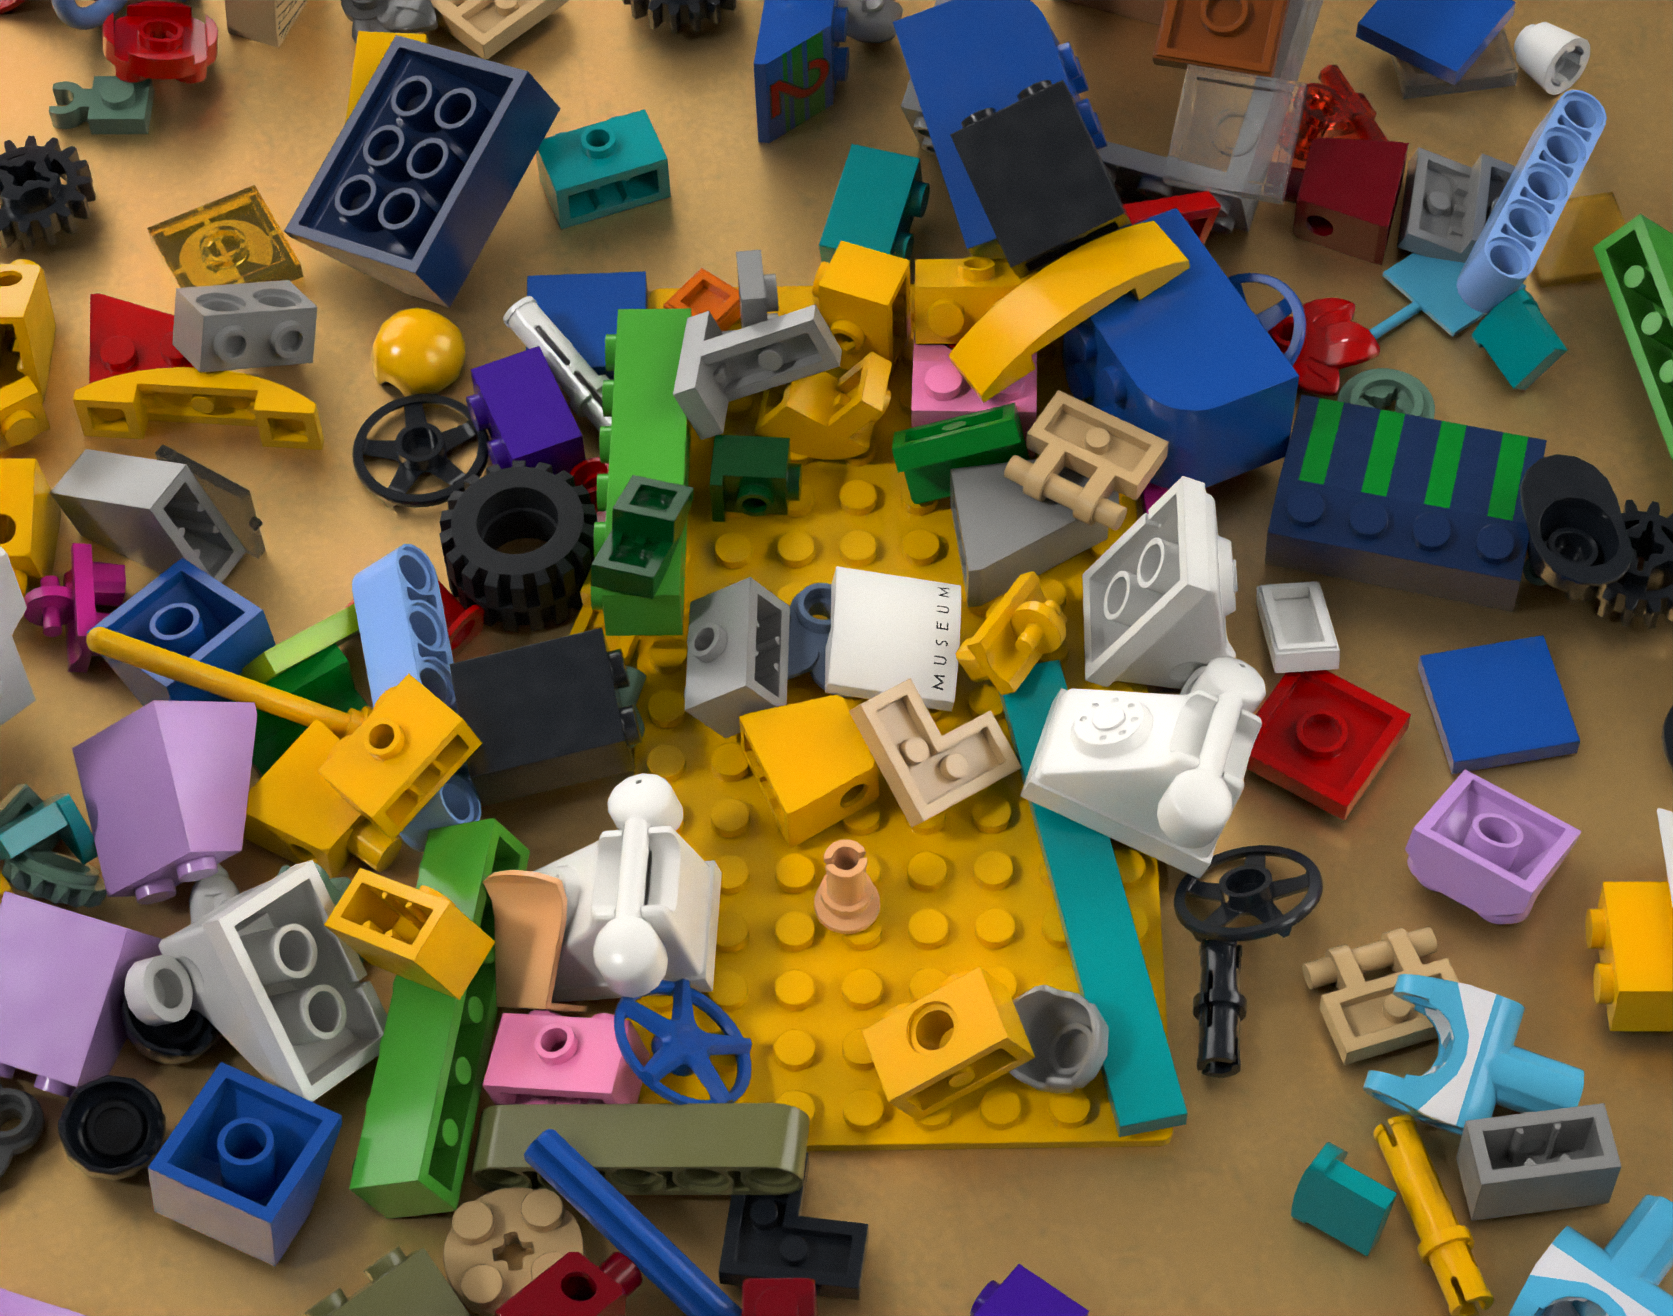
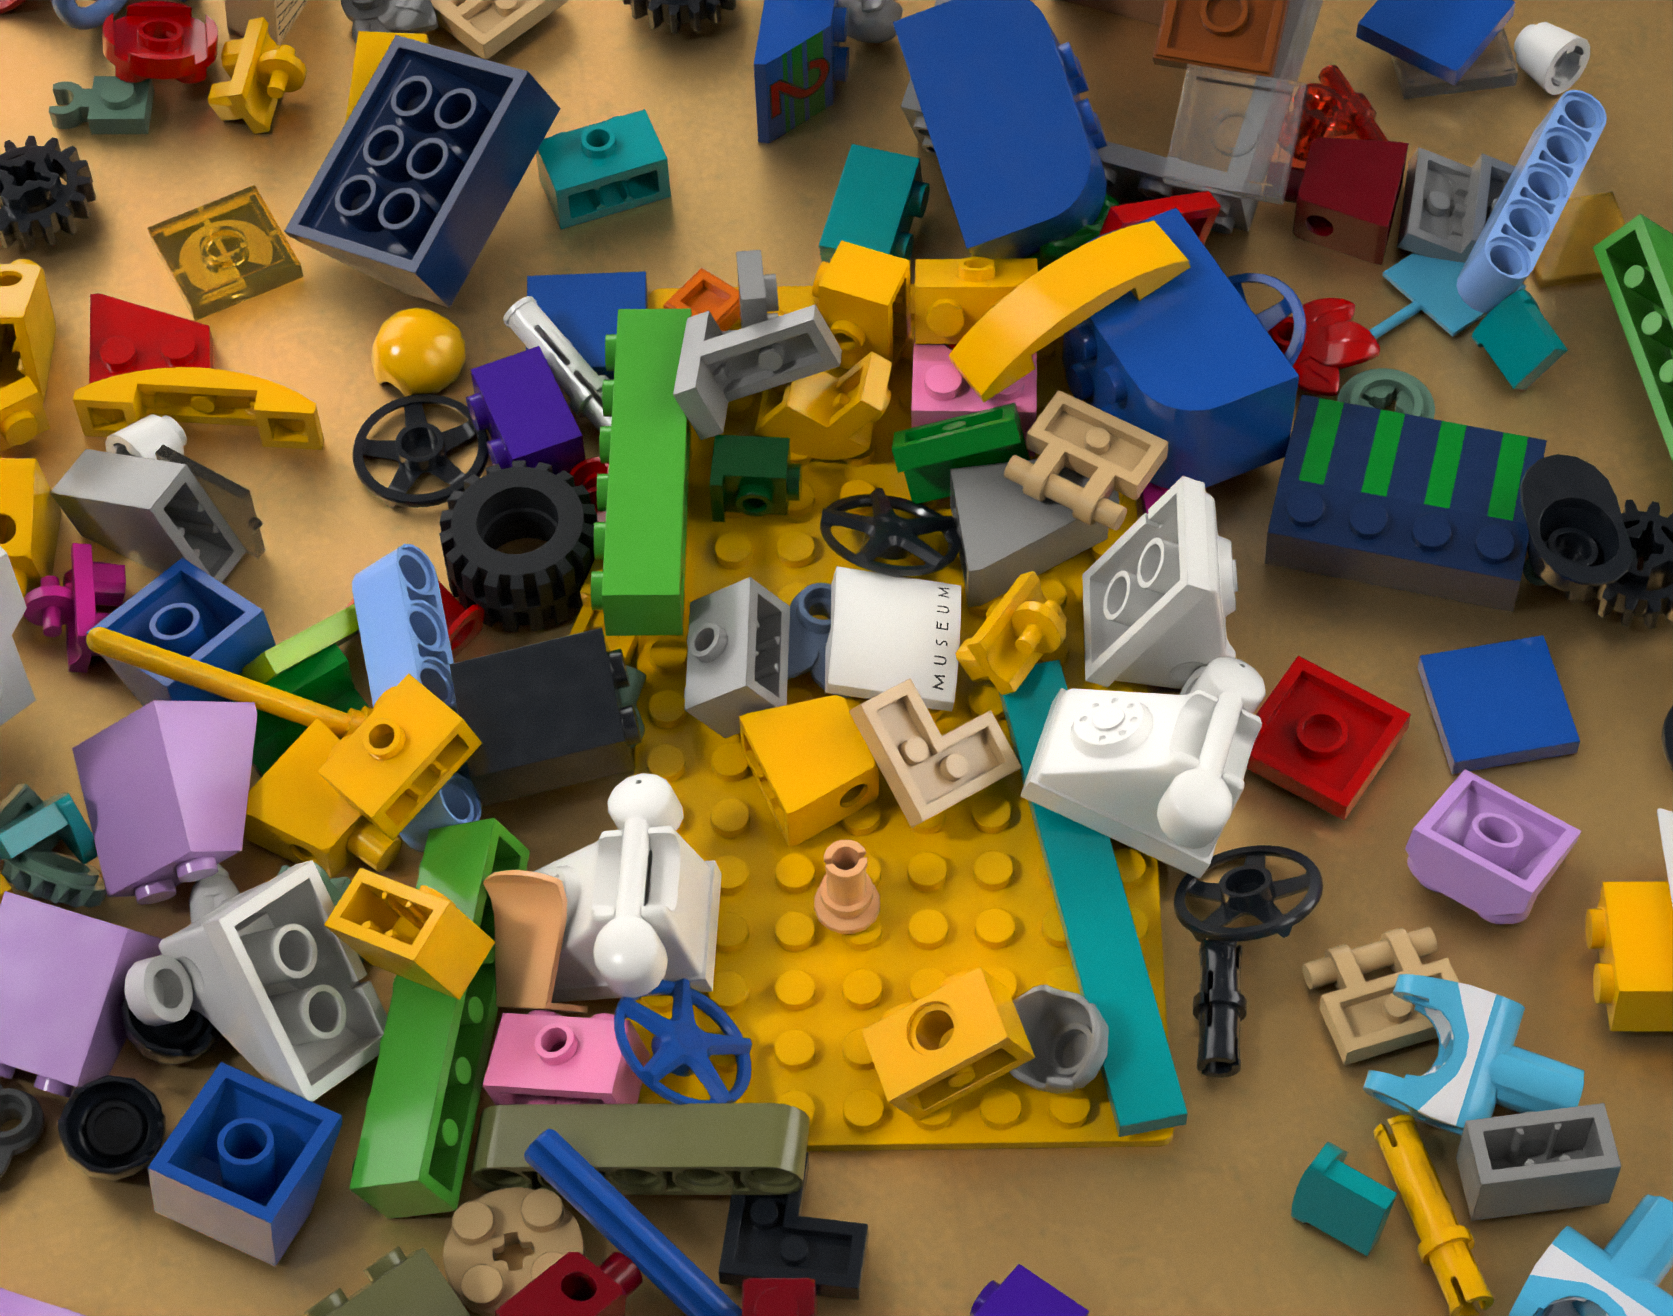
light grey brick [172,280,317,373] -> none
dark green slope [591,475,694,599] -> none
black brick [950,80,1132,279] -> none
white tile [1256,581,1340,673] -> none
none -> white hat [105,414,187,463]
none -> yellow hips [208,17,307,134]
none -> black wheel [820,488,960,576]

